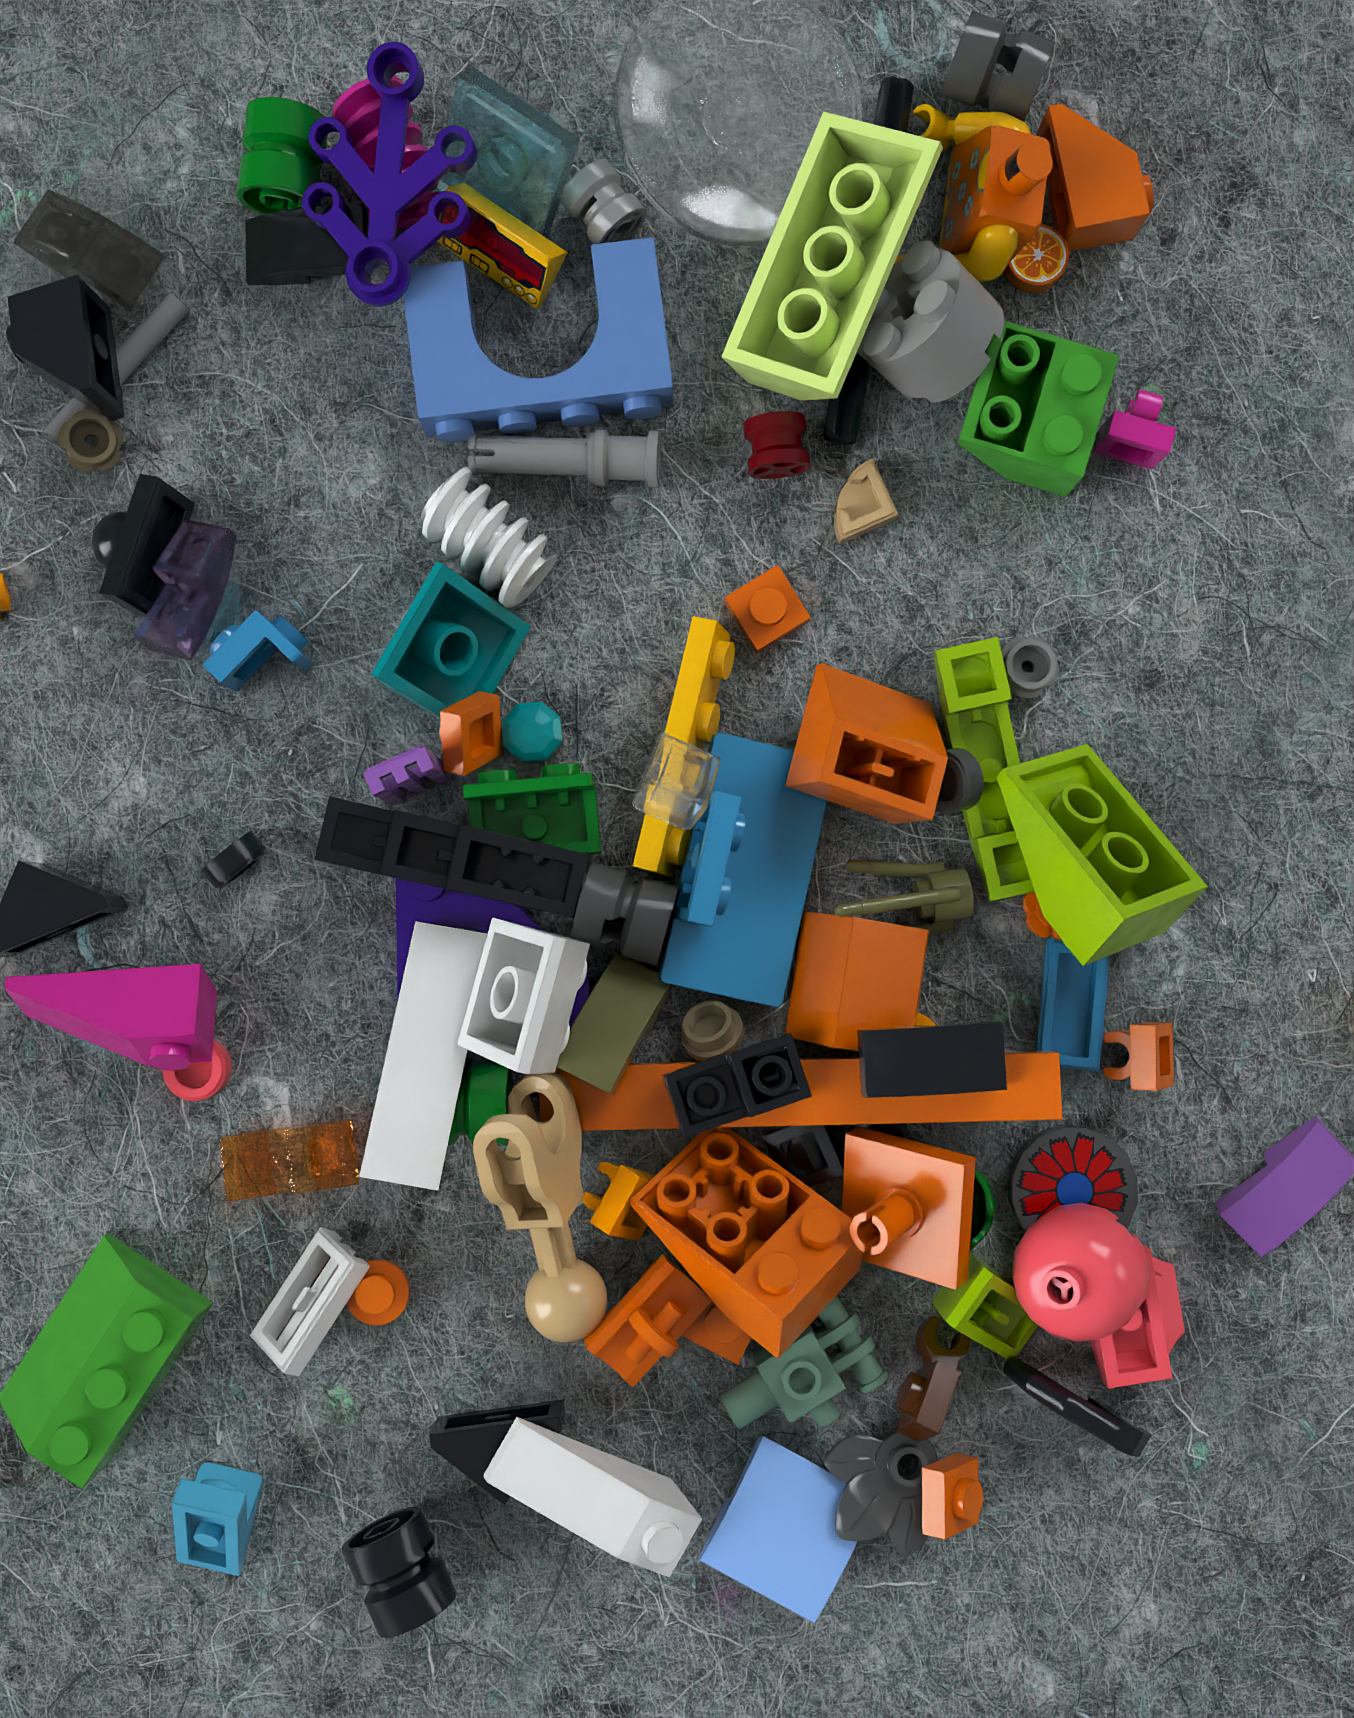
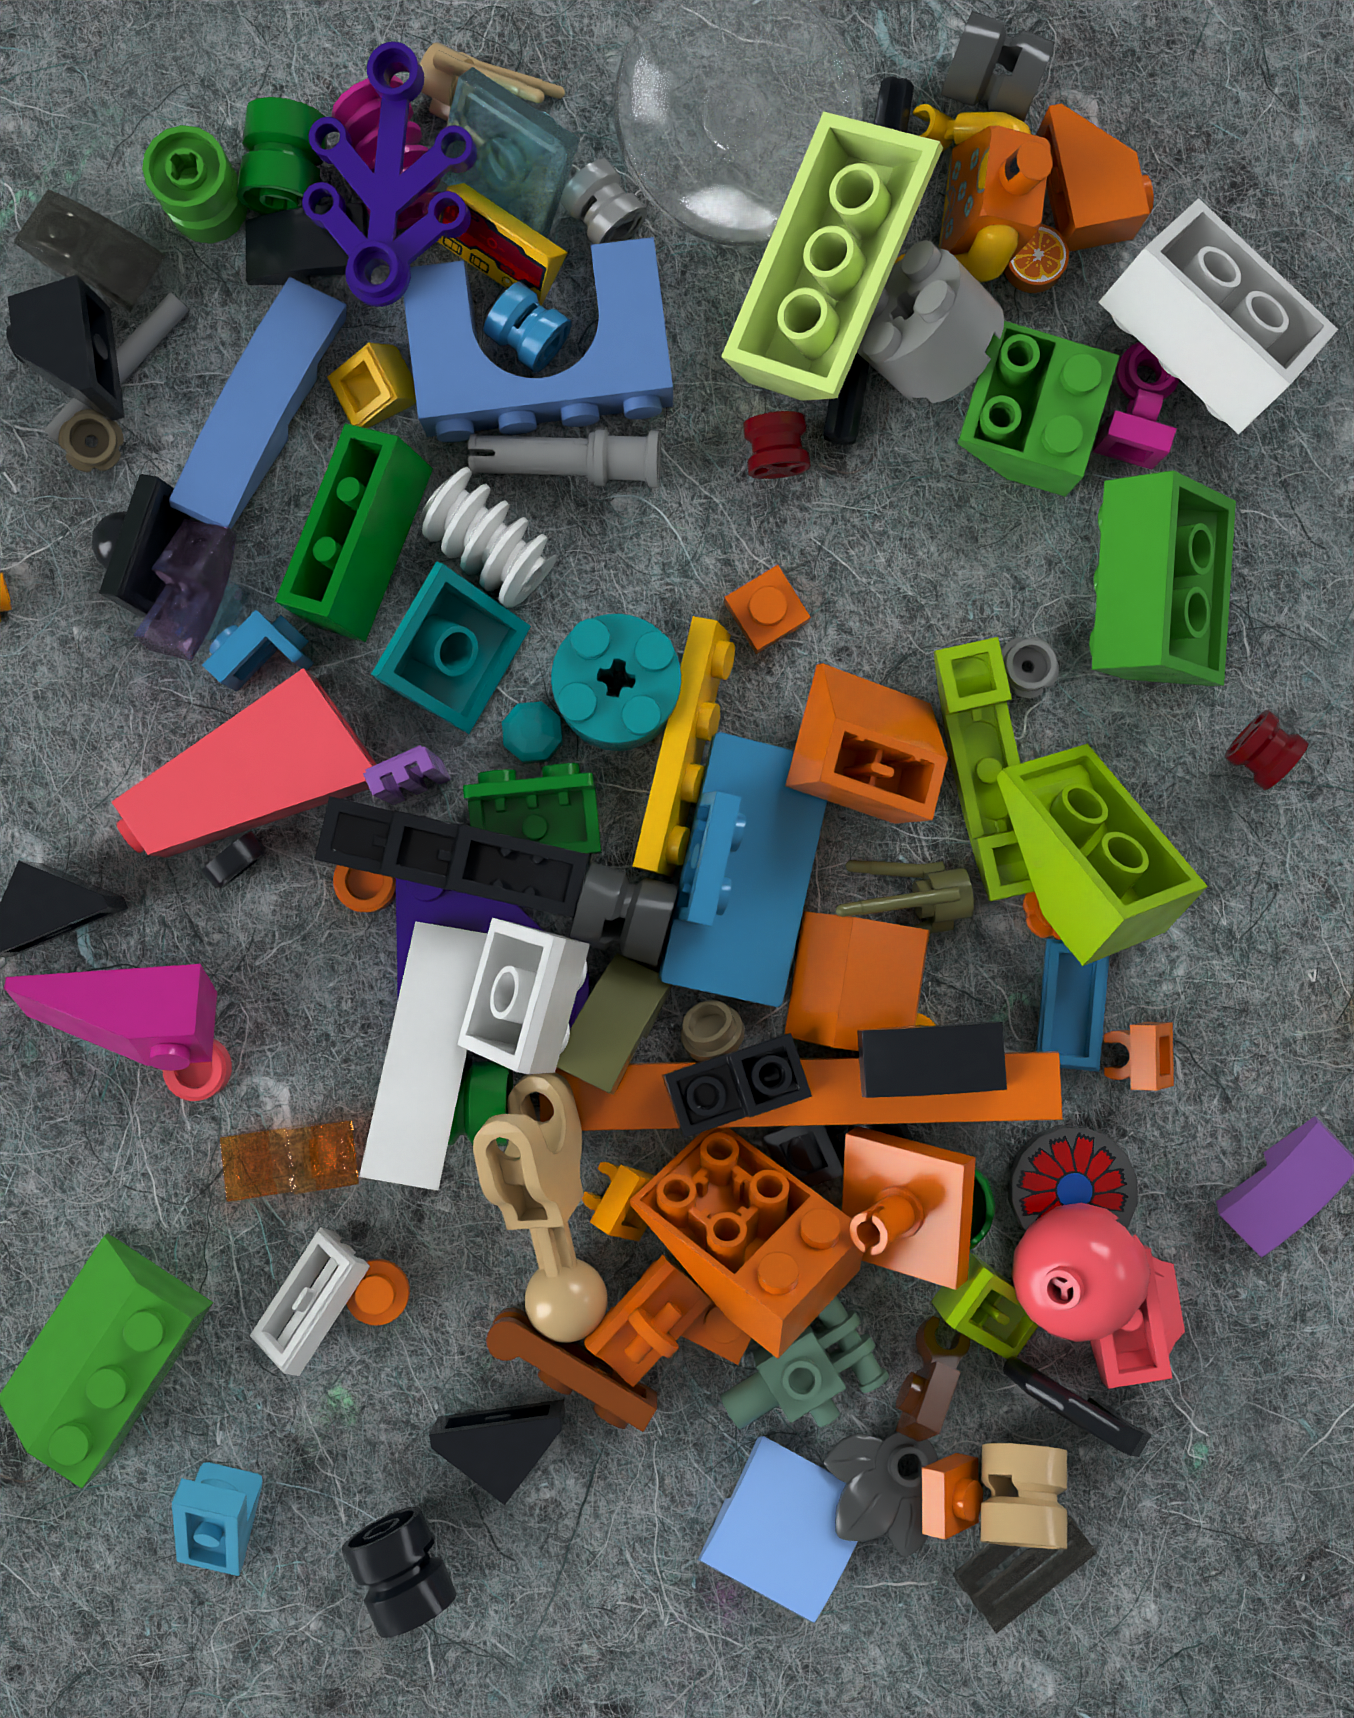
orange plate [439,691,503,776] -> none
white slope [483,1417,702,1577] -> none
clear slope [632,732,721,830] -> none
tan tile [834,458,898,545] -> none
dark grey tile [935,748,984,814] -> none
none -> coral slope [111,668,377,858]
none -> bright green wheel [142,125,248,244]
none -> medium blue slope [169,277,347,534]
none -> green brick [274,423,433,643]
none -> yellow slope [327,342,416,428]
none -> orange tile [333,865,396,913]
none -> tan plant [420,42,565,168]
none -> dark azure wheel [483,281,572,373]
none -> dark orange plate [486,1307,657,1432]
none -> teal brick [551,614,681,751]
none -> clear smoke tile [953,1500,1097,1634]
none -> tan wheel [980,1443,1067,1549]
none -> bright green slope [1089,470,1236,686]
none -> white brick [1098,198,1338,434]
none -> dark pink plate [1116,342,1180,400]
none -> dark red wheel [1224,709,1309,790]

